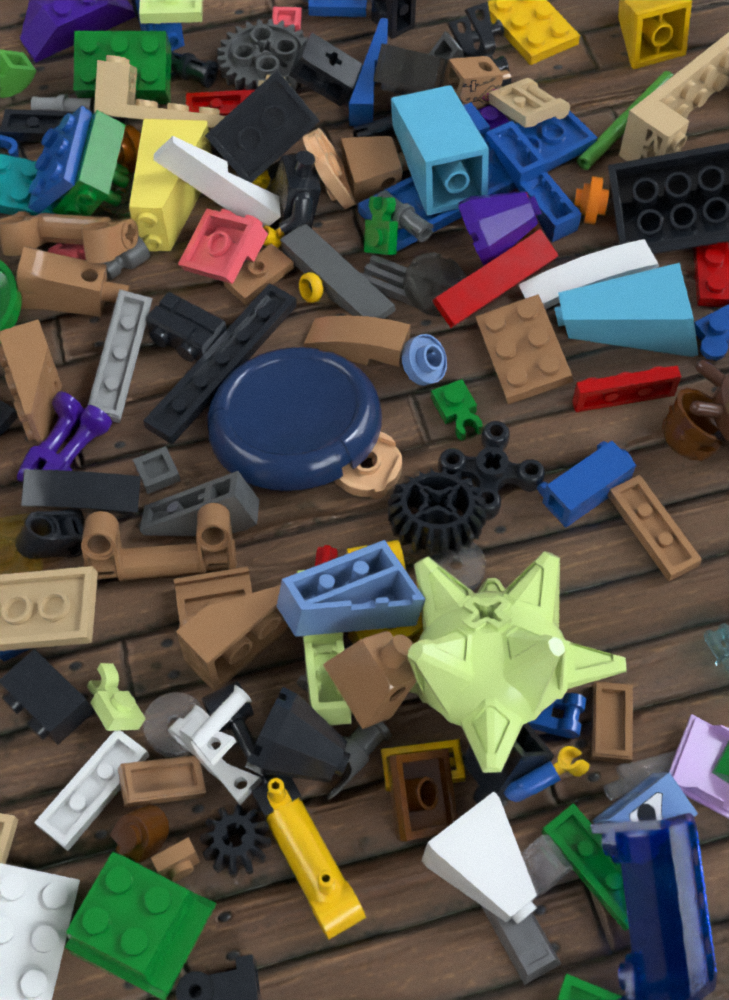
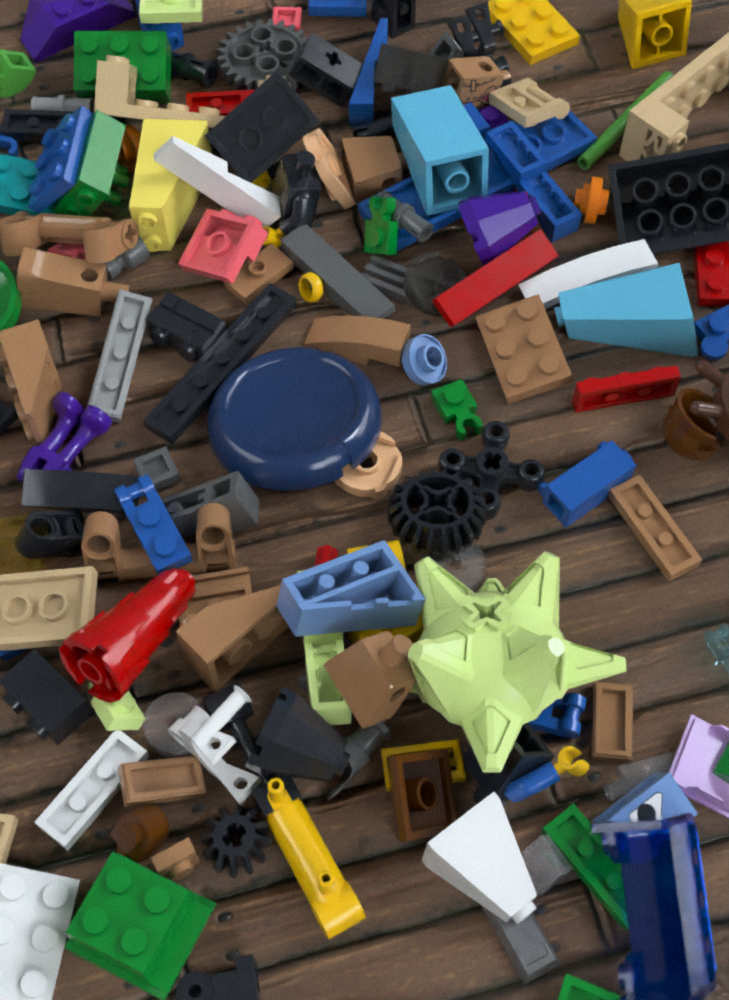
none -> red cone [59,568,196,703]
none -> blue plate [113,474,193,575]

